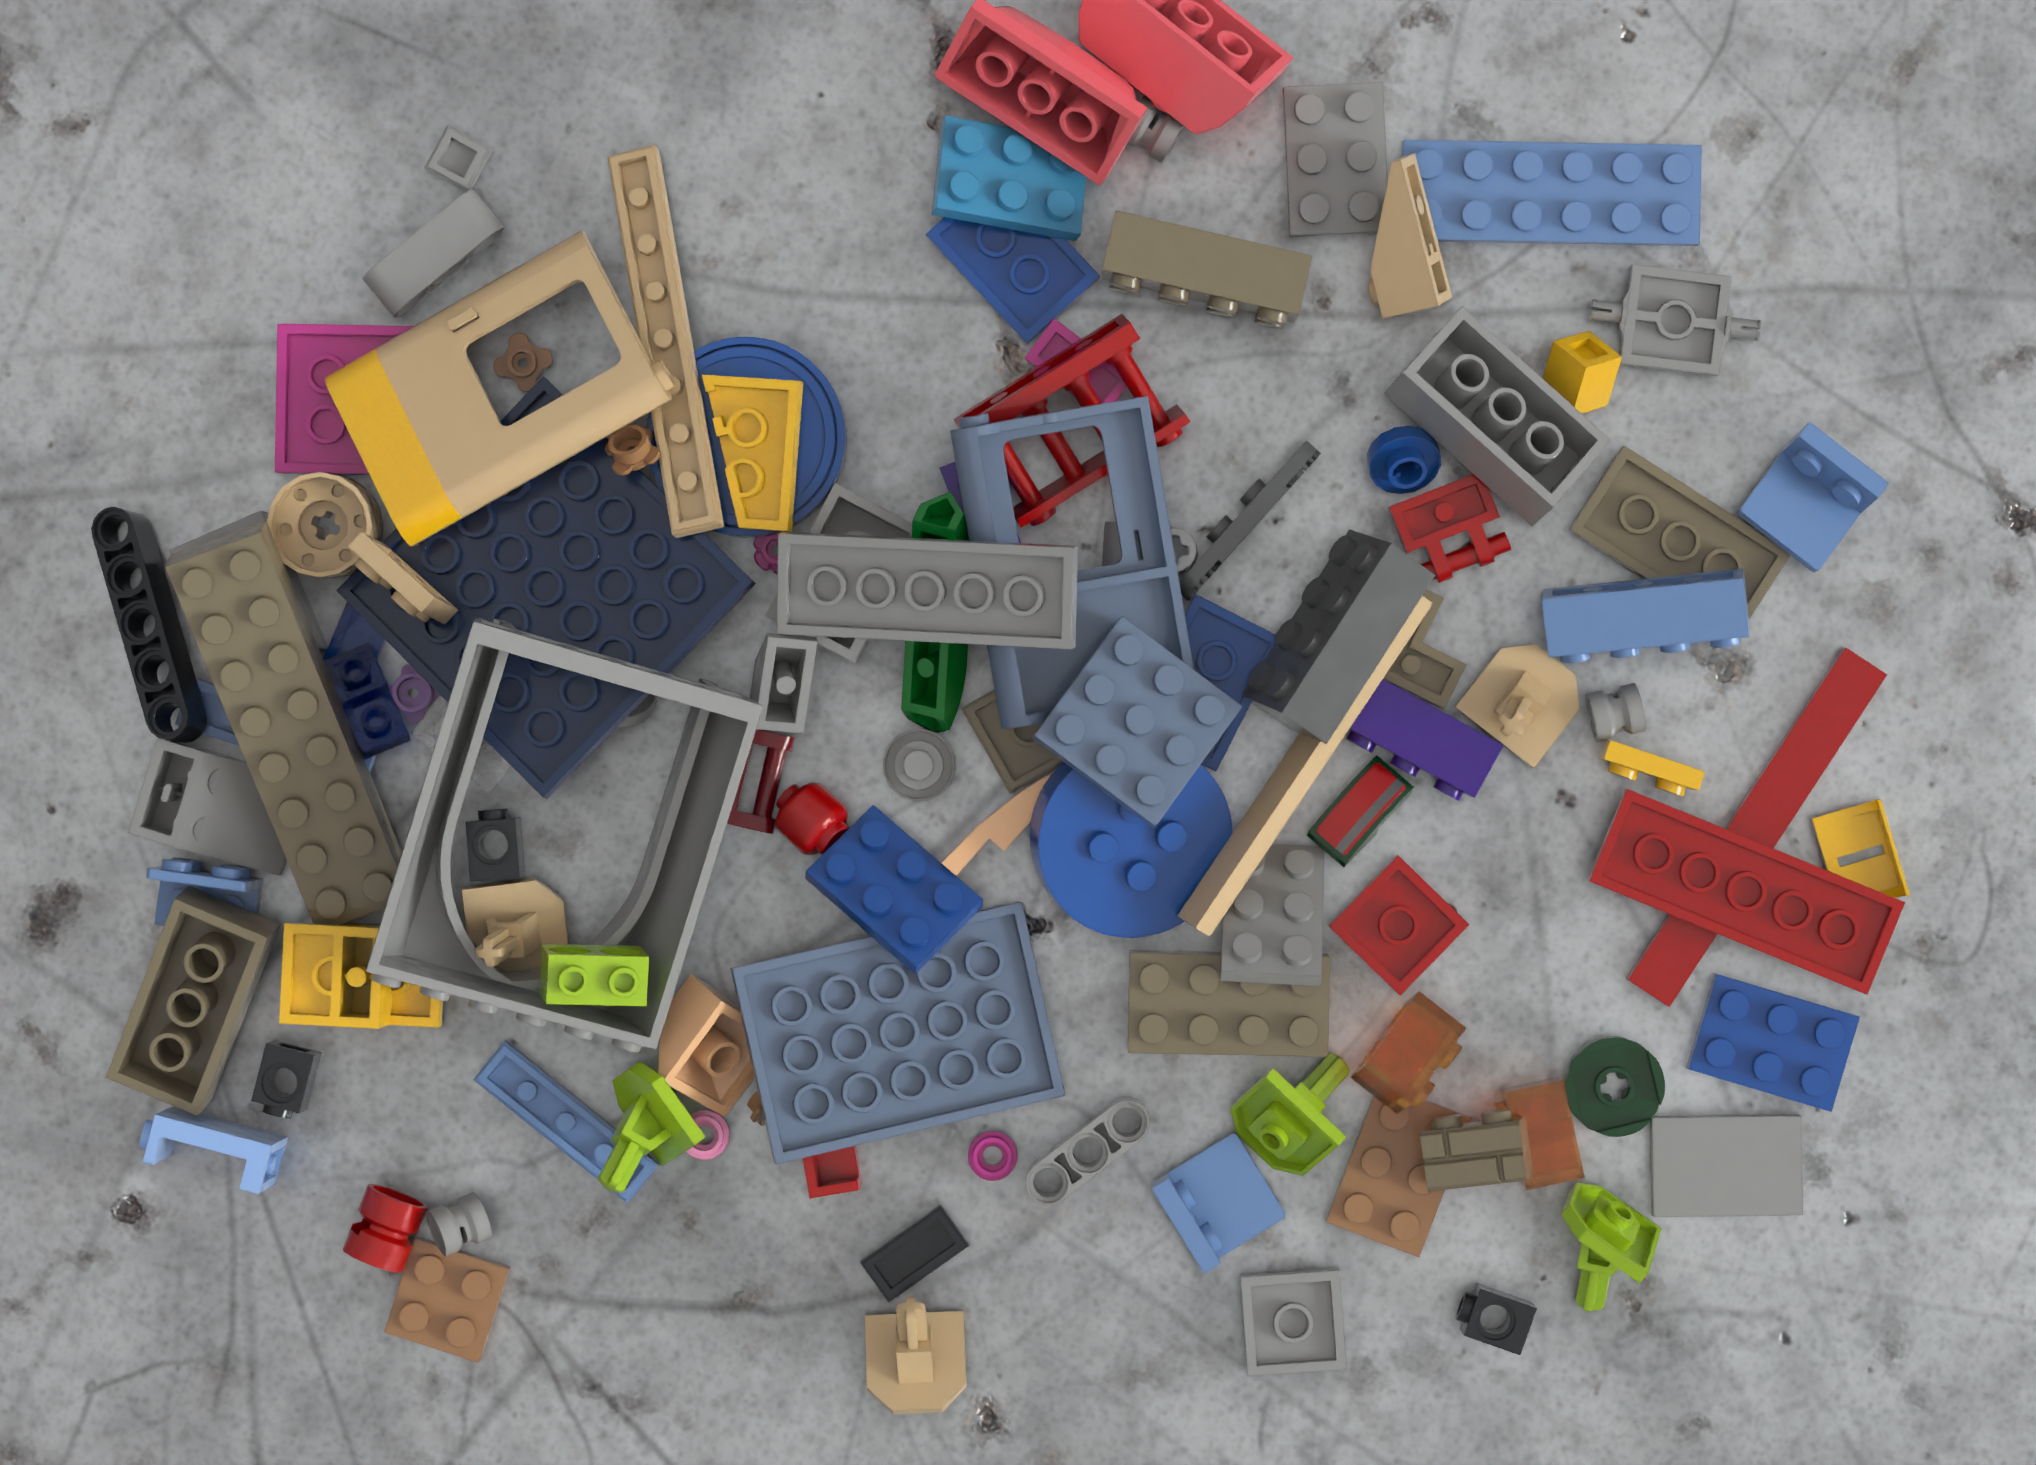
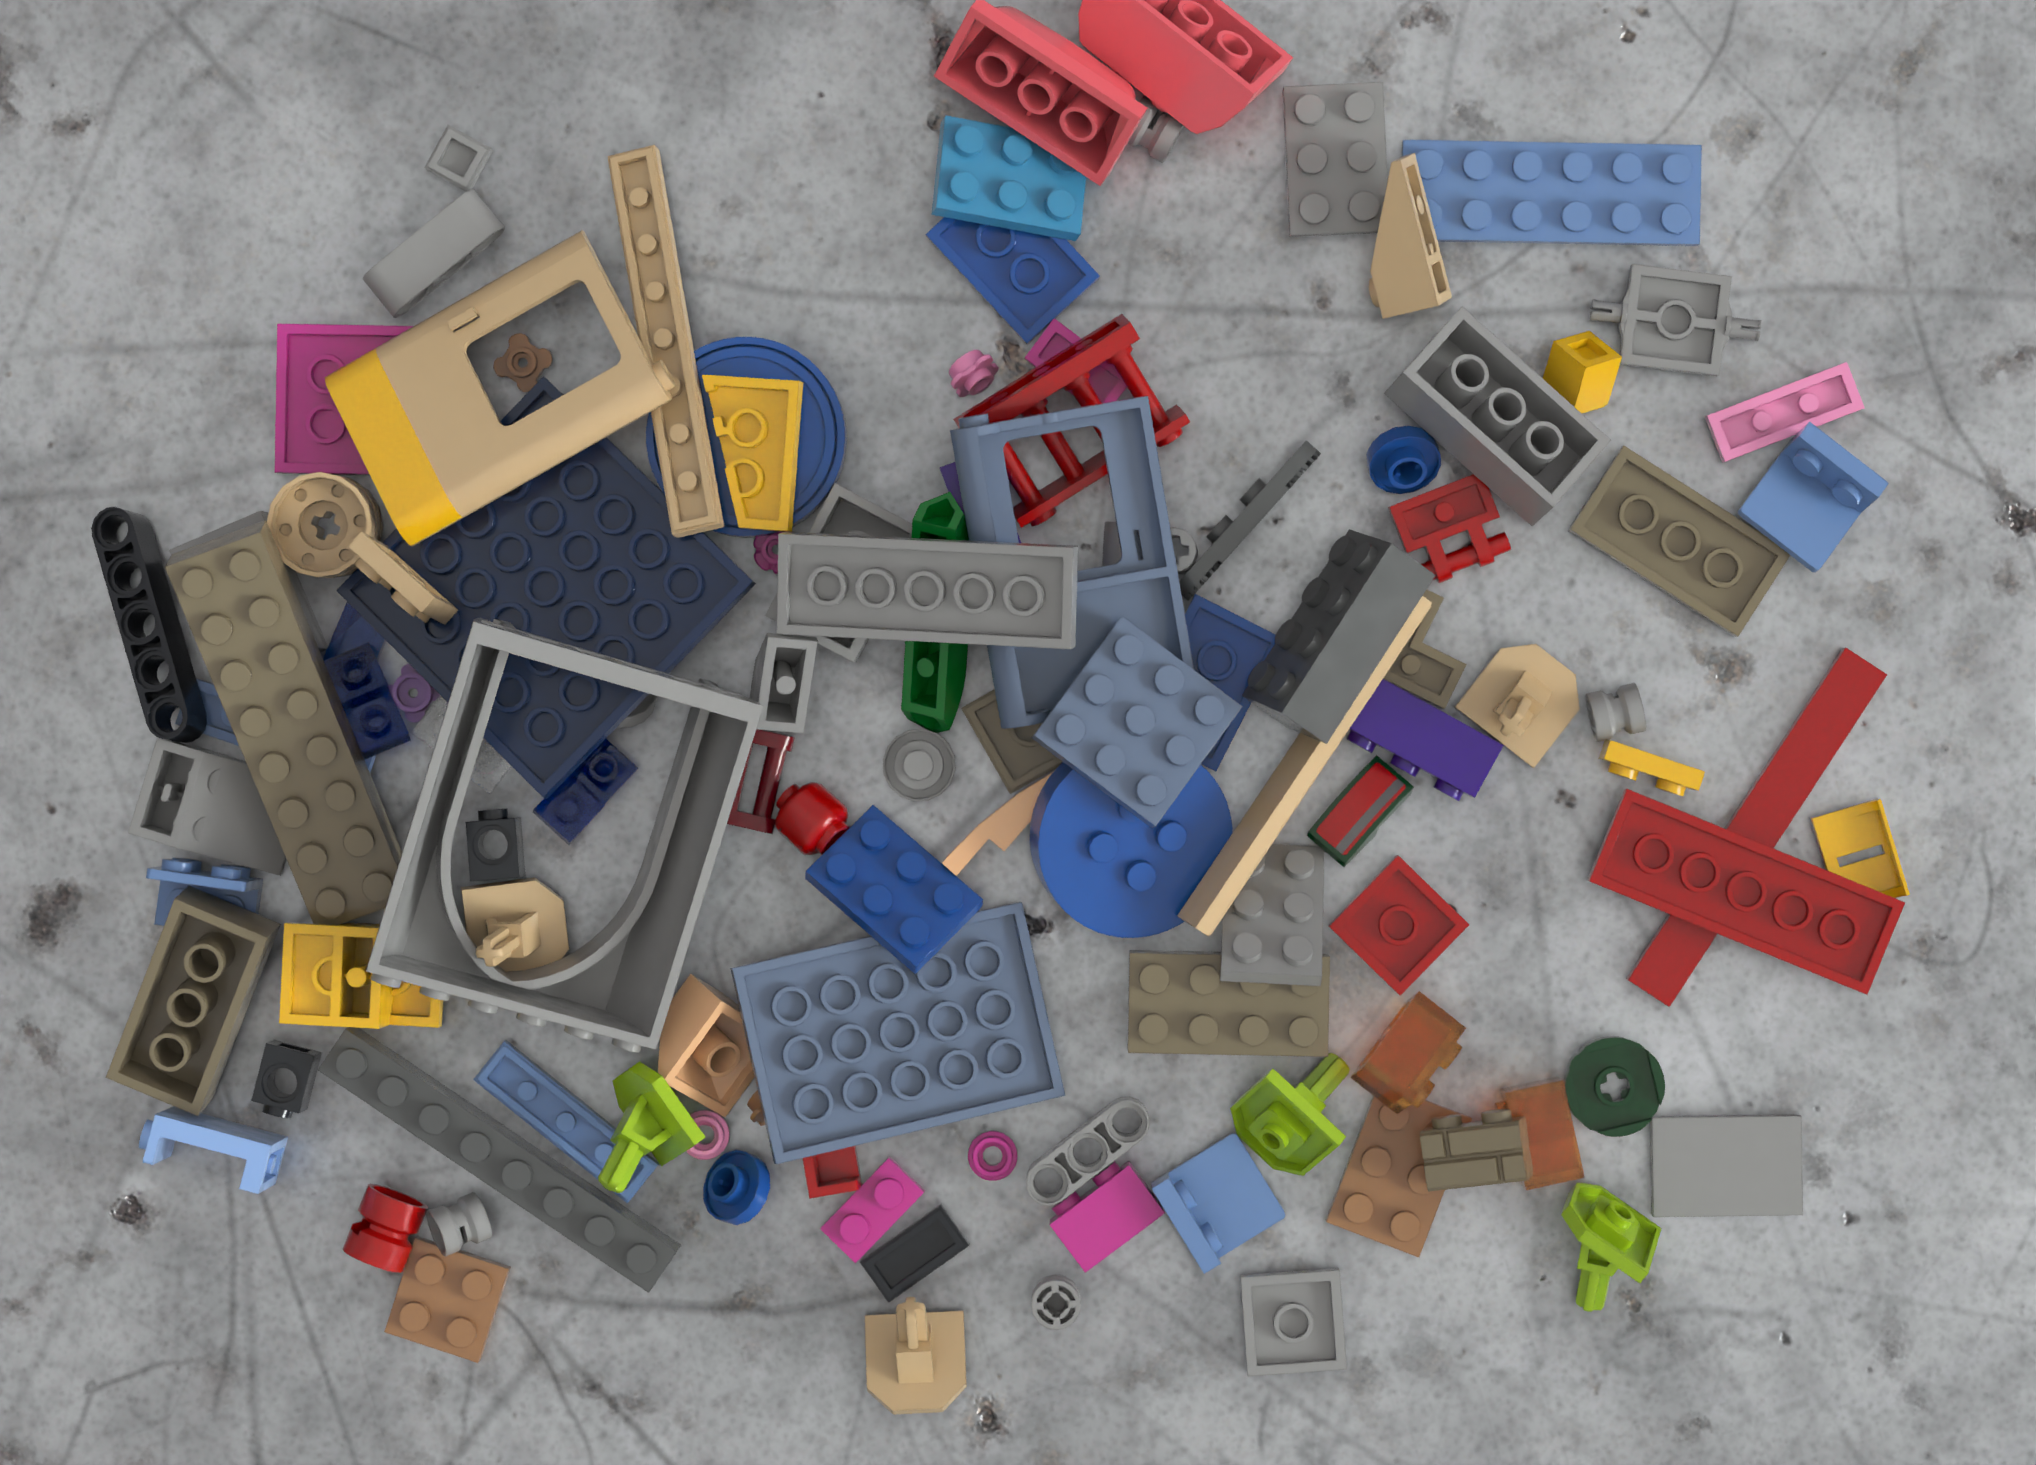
lime brick [539,944,649,1006] -> none
medium nougat plate [605,425,660,475] -> none
dark tan brick [1102,210,1312,329] -> none
black brick [1456,1283,1537,1355] -> none
medium blue brick [1541,568,1750,663] -> none
blue plate [1686,973,1860,1112] -> none
none -> dark grey brick [318,1027,681,1293]
none -> clear blue slope [533,739,638,845]
none -> blue plate [703,1150,770,1225]
none -> dark pink plate [820,1156,925,1263]
none -> bright pink plate [949,350,999,397]
none -> light grey wheel [1031,1274,1081,1330]
none -> dark pink brick [1049,1161,1165,1273]
none -> bright pink plate [1705,362,1865,463]

